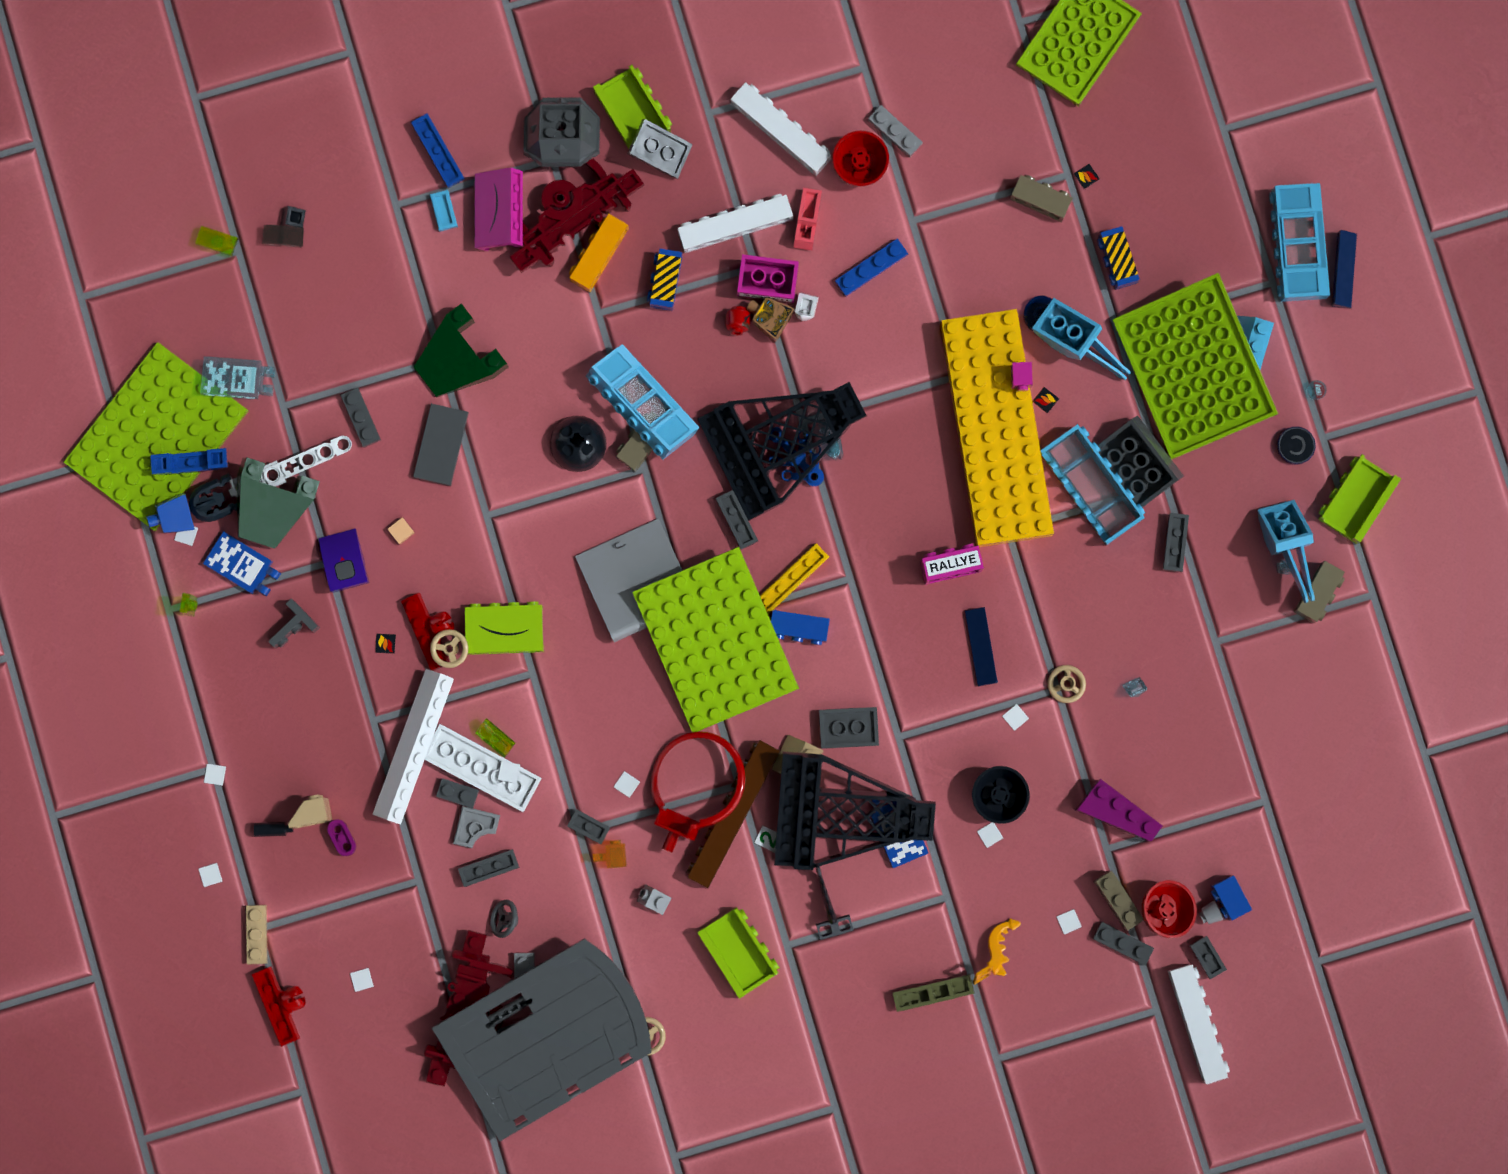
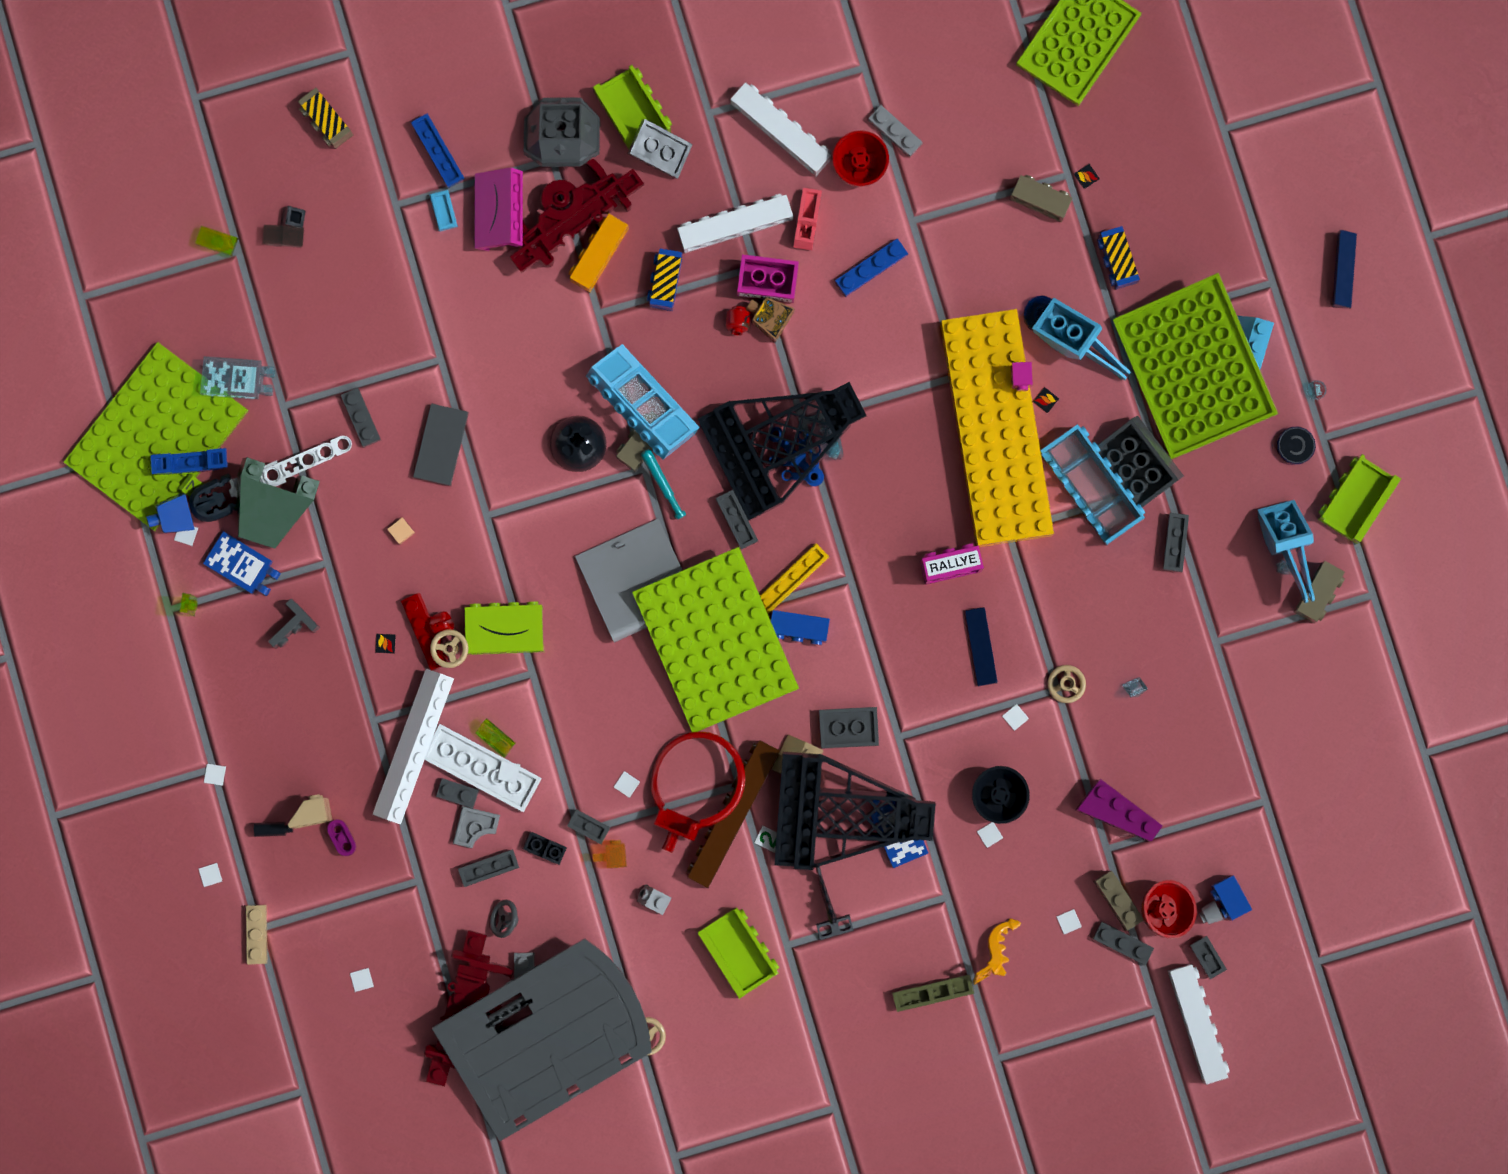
red plate [252,967,306,1047] -> none
dark purple slope [319,528,369,593] -> none
dark green wedge [414,303,509,398] -> none
white plate [795,293,819,321] -> none
medium azure window [1269,183,1330,302] -> none
none -> lime tile [178,474,204,497]
none -> brick [298,87,353,149]
none -> black slope [522,831,567,865]
none -> teal piece [641,449,686,520]

